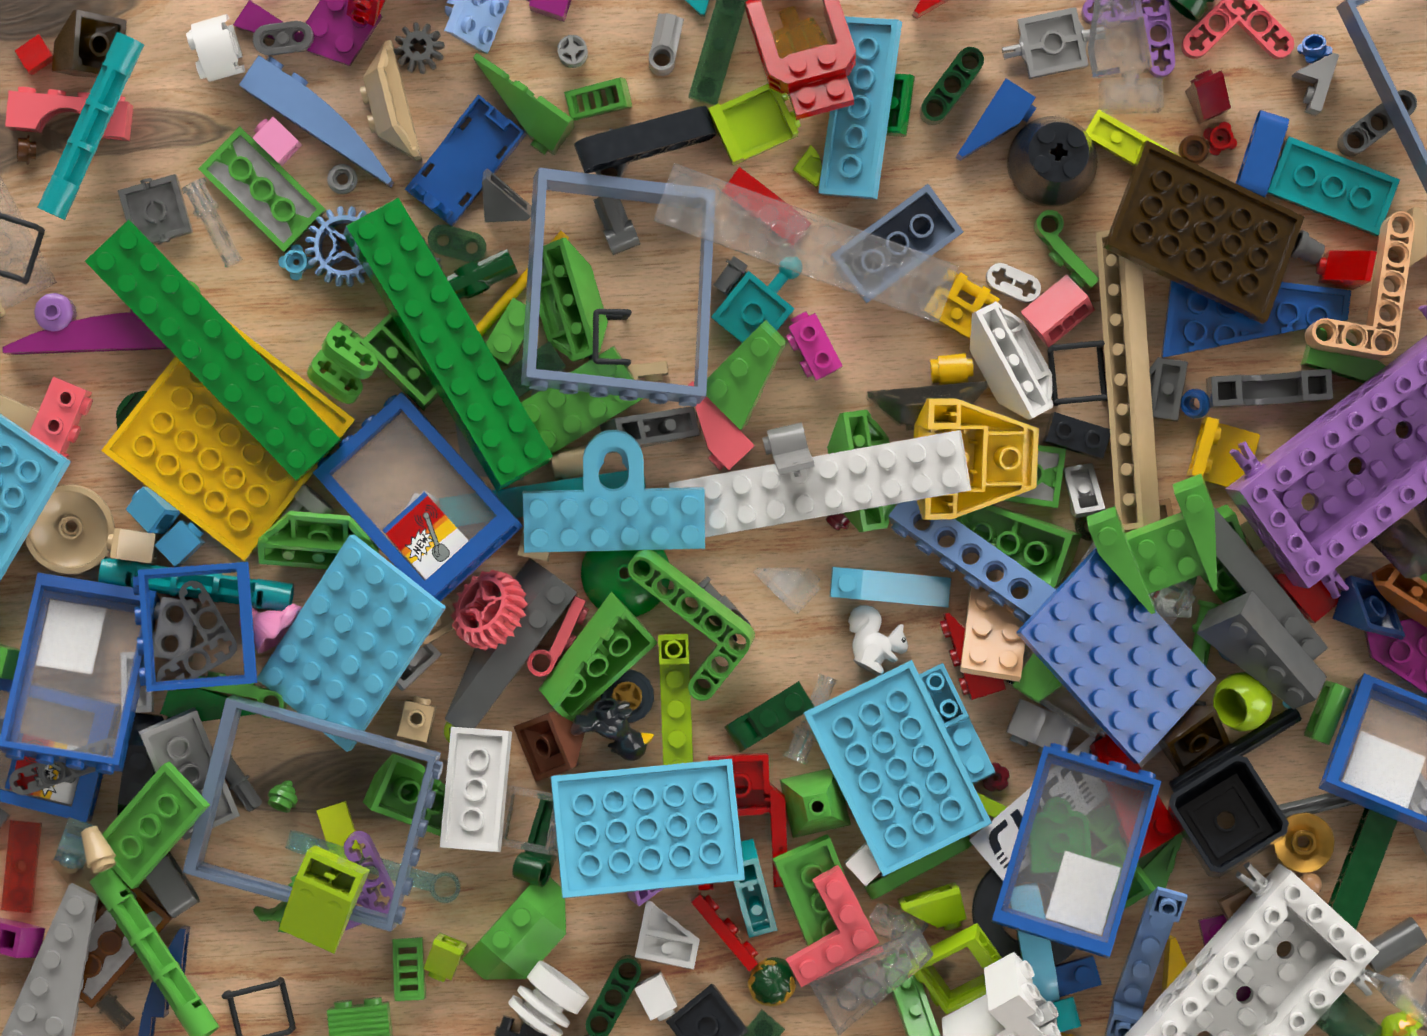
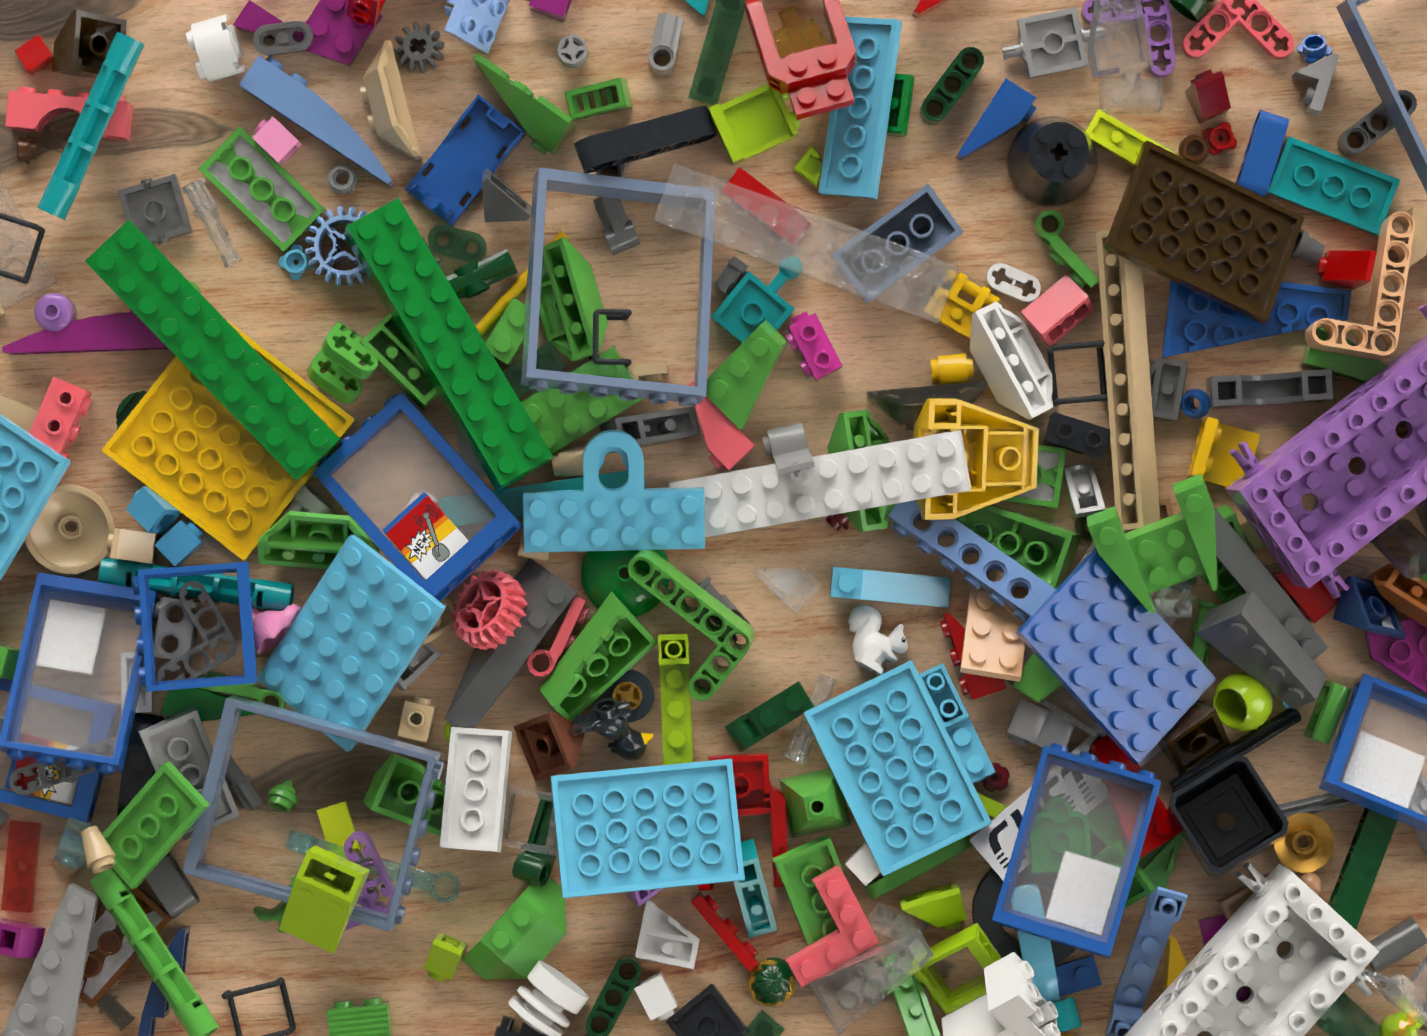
bright green slope [392,937,426,1001] -> none

